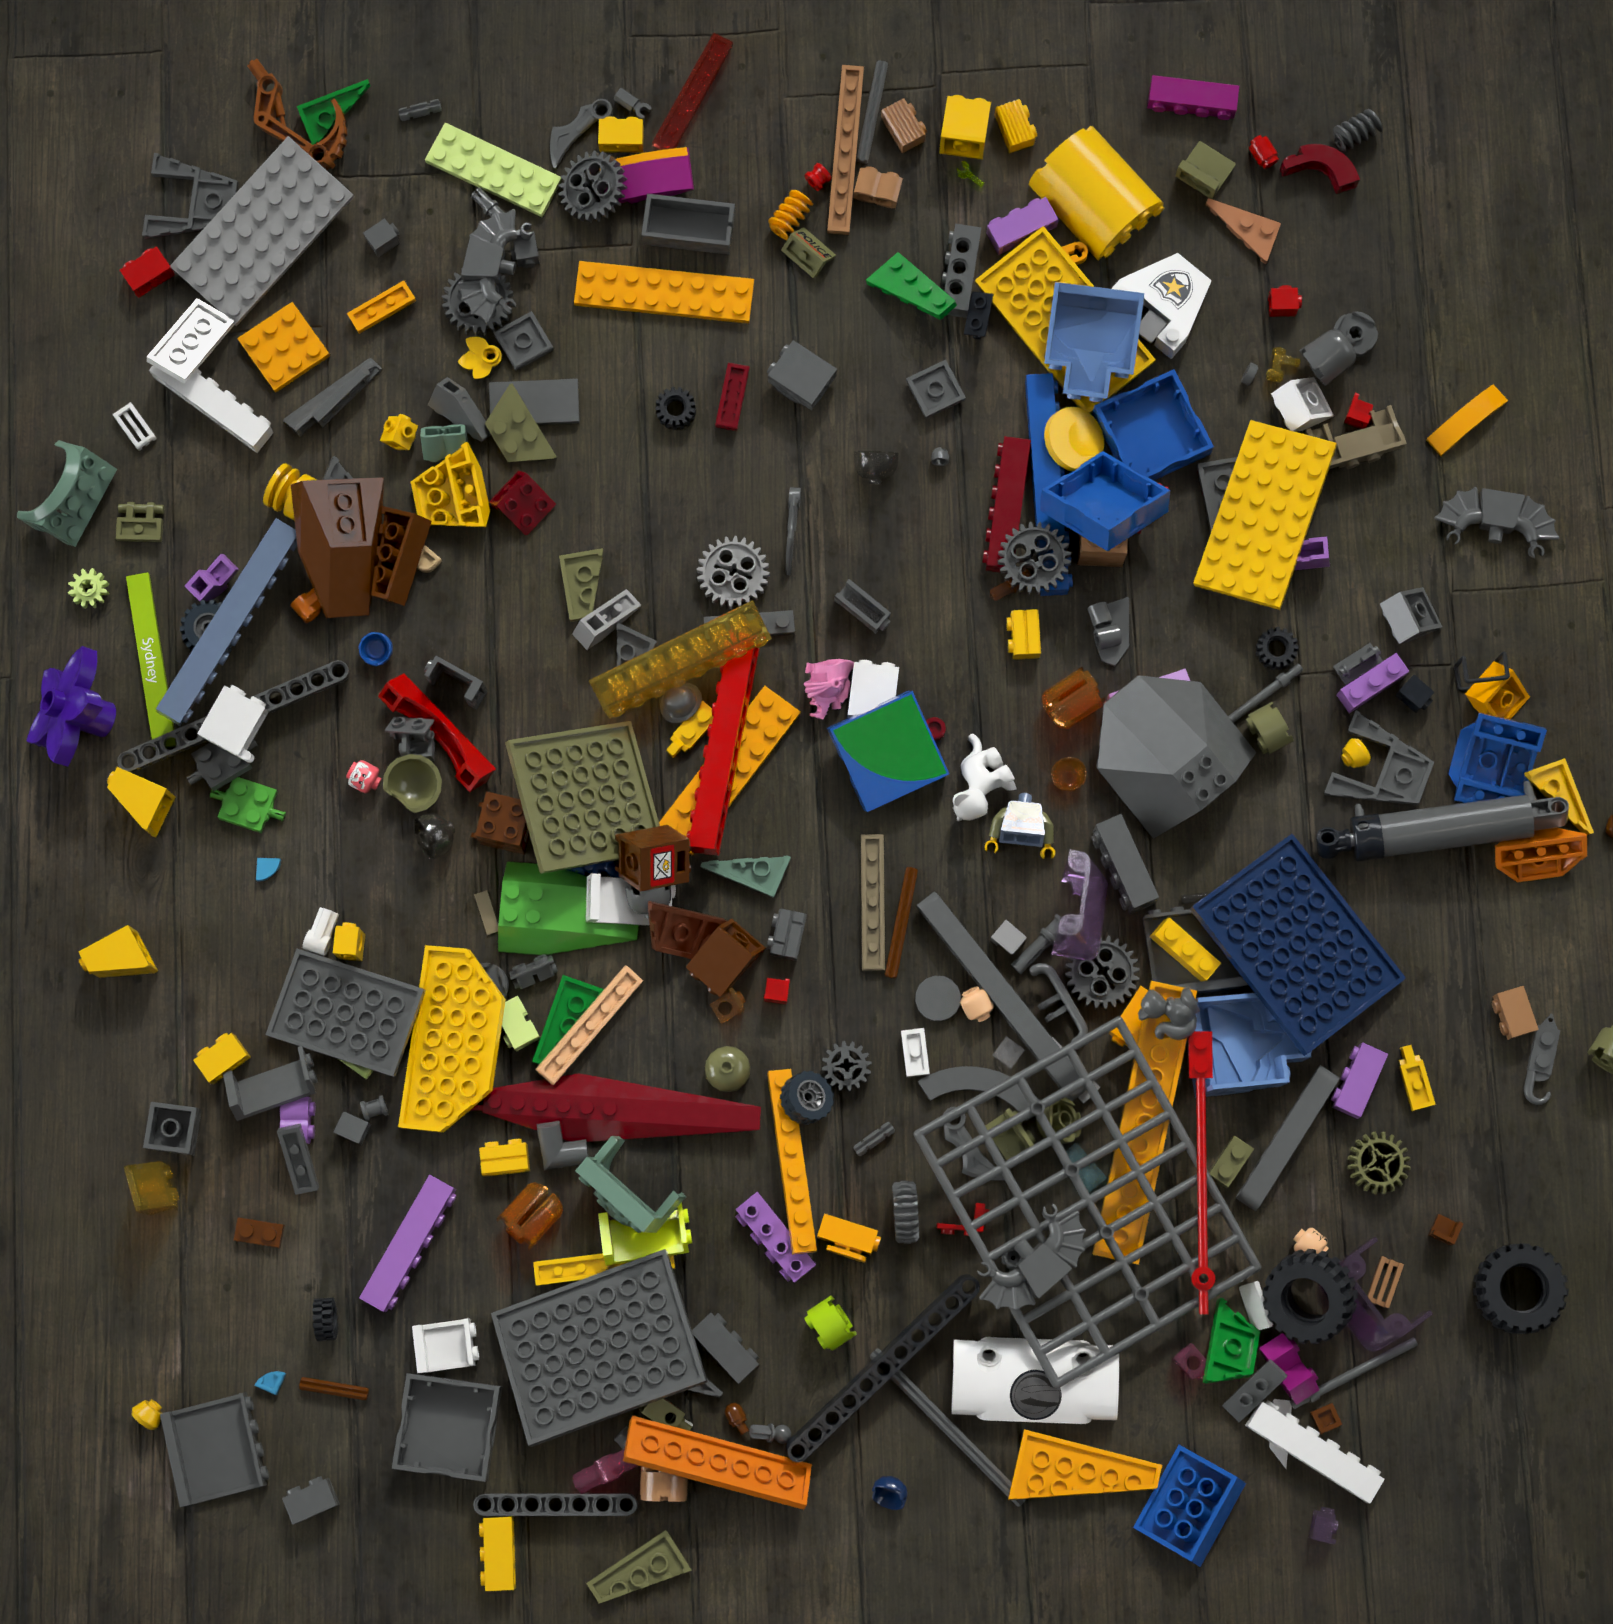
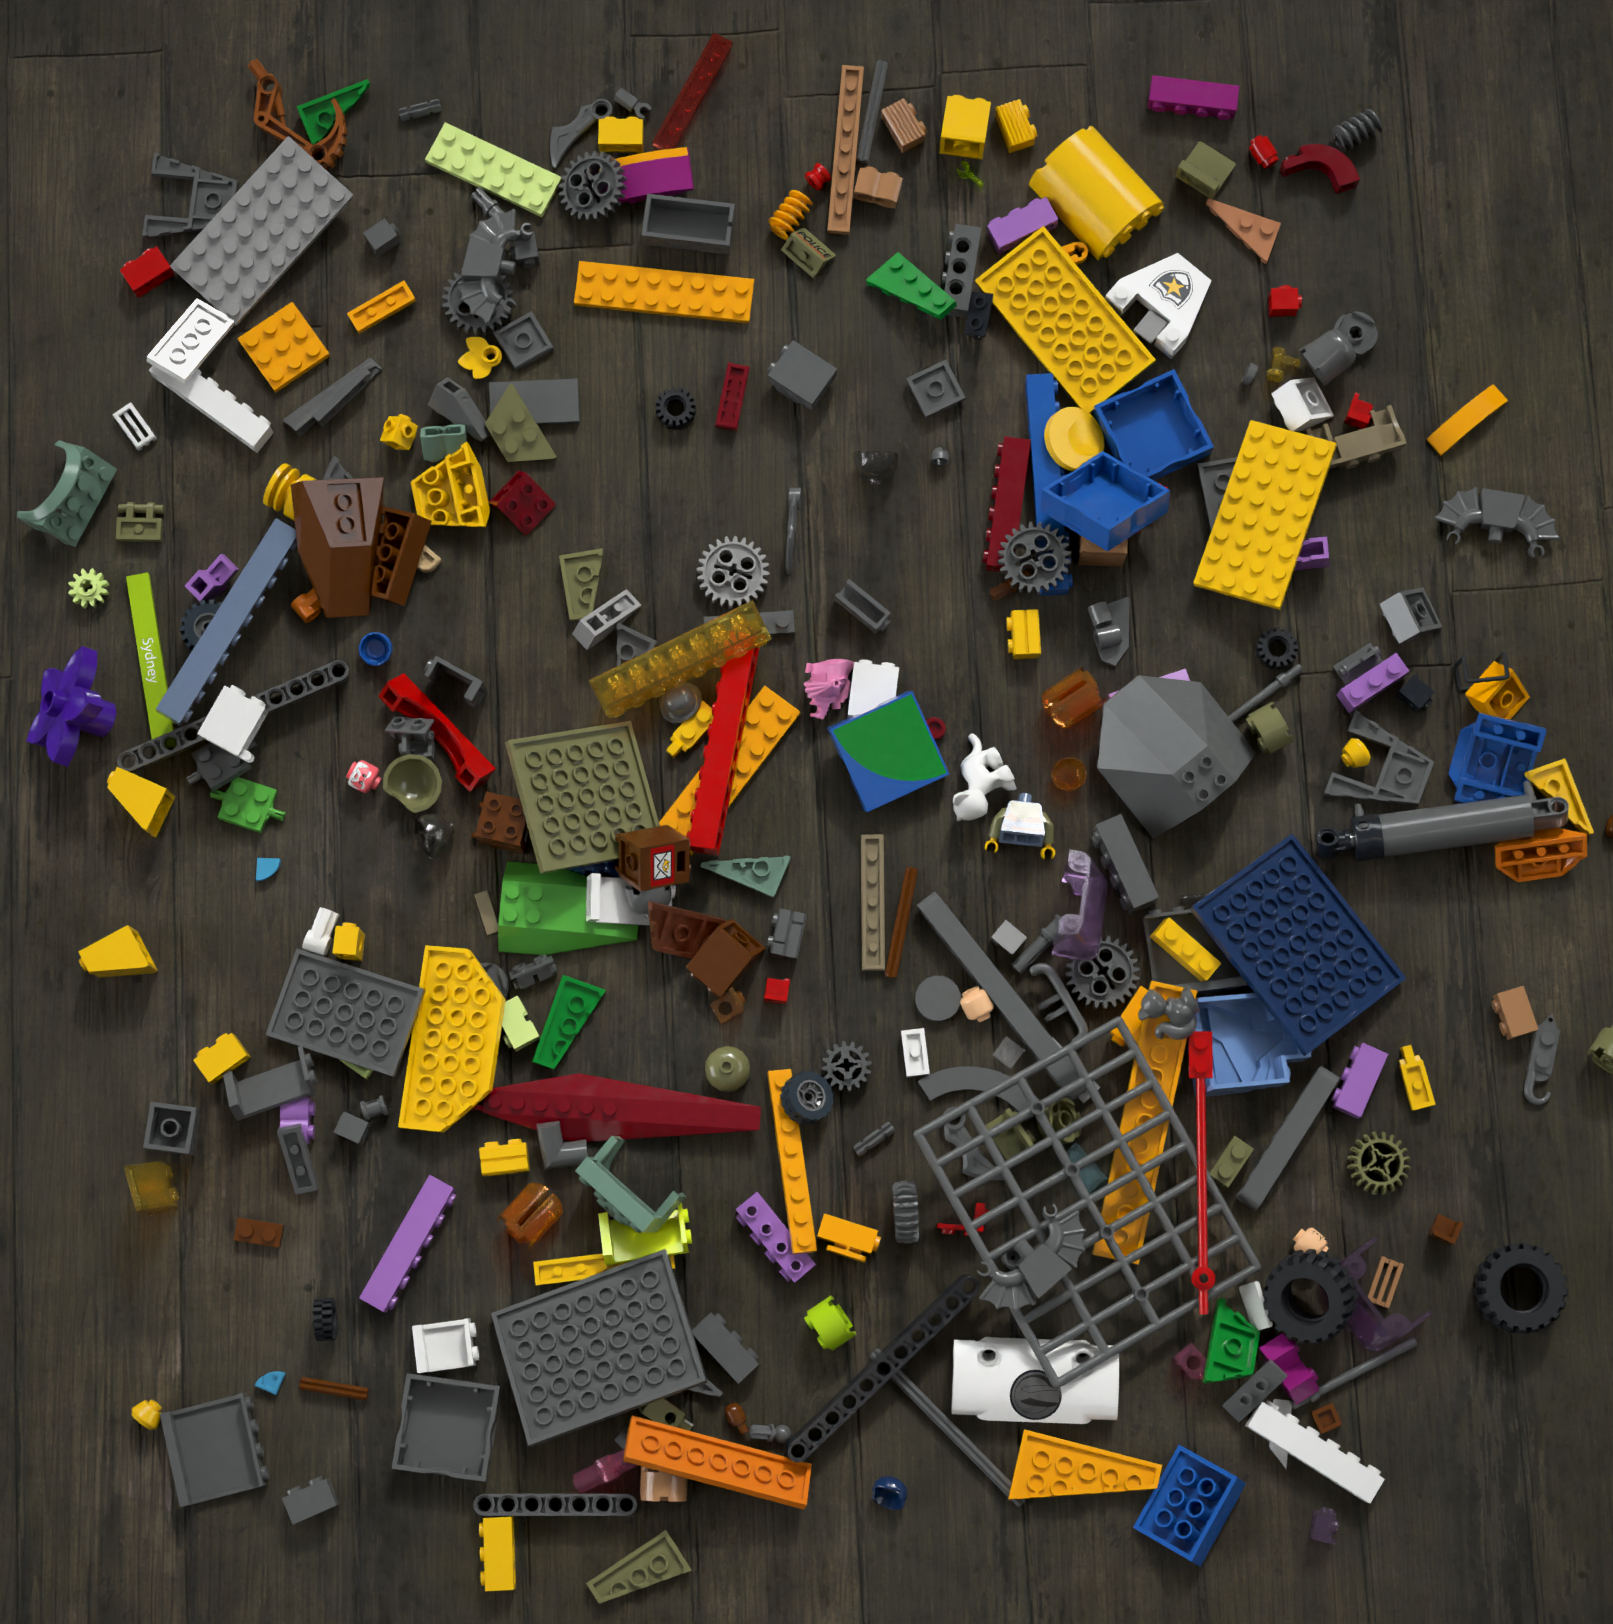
light nougat tile [535,965,643,1085] -> none
medium blue panel [1044,282,1145,402] -> none

